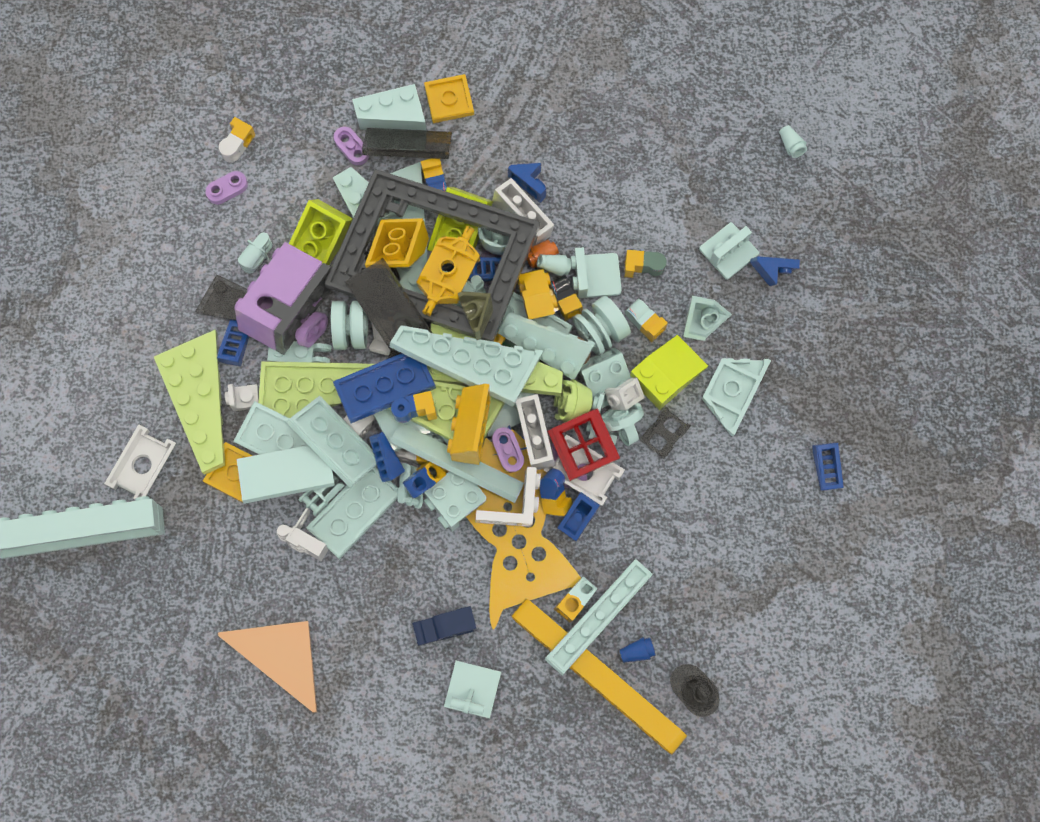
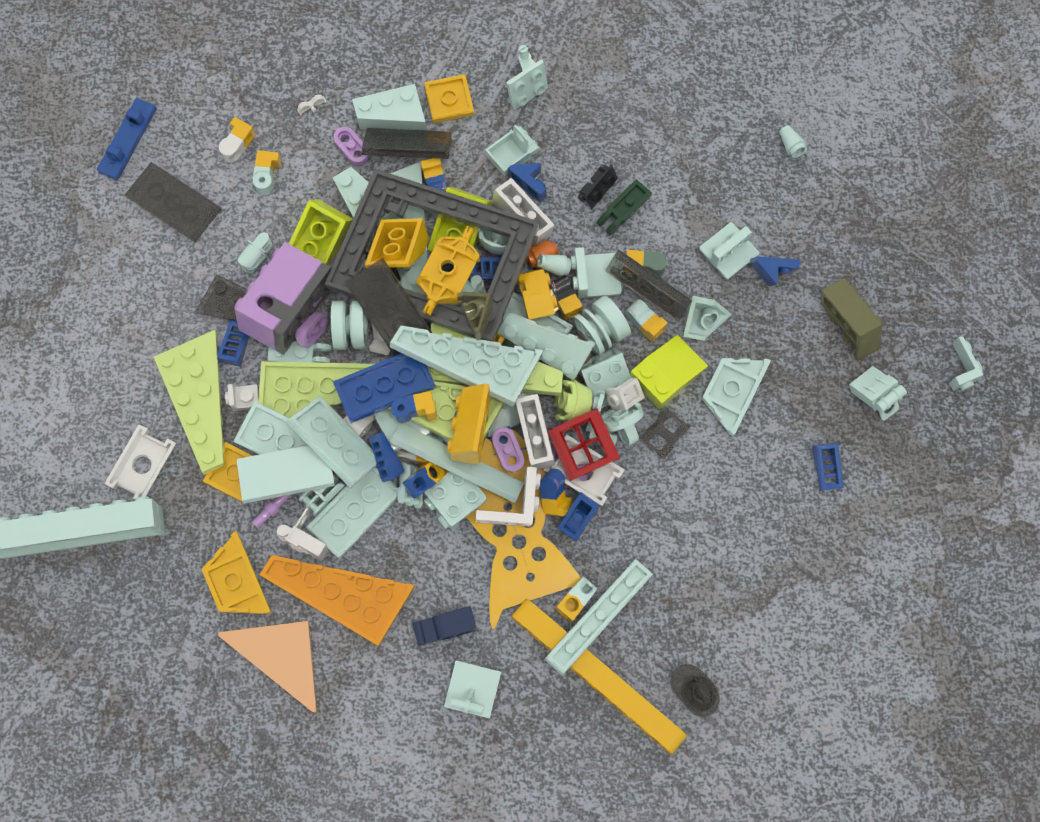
lavender plate [205,171,248,205] -> none
blue cone [619,637,656,663] -> none
none -> blue hinge [96,98,157,181]
none -> clear smoke tile [125,162,221,243]
none -> yellow wing [202,531,272,614]
none -> lavender bar [252,495,291,528]
none -> leg [253,150,282,195]
none -> light orange wing [260,555,415,646]
none -> white piece [297,94,326,115]
none -> light aqua piece [485,125,540,177]
none -> light aqua plate [506,45,548,110]
none -> black hinge [577,165,618,210]
none -> dark green hinge [596,179,652,235]
none -> clear smoke tile [605,249,692,321]
none -> olive wedge [821,278,883,361]
none -> light aqua piece [849,366,907,421]
none -> light aqua bracket [949,336,983,391]

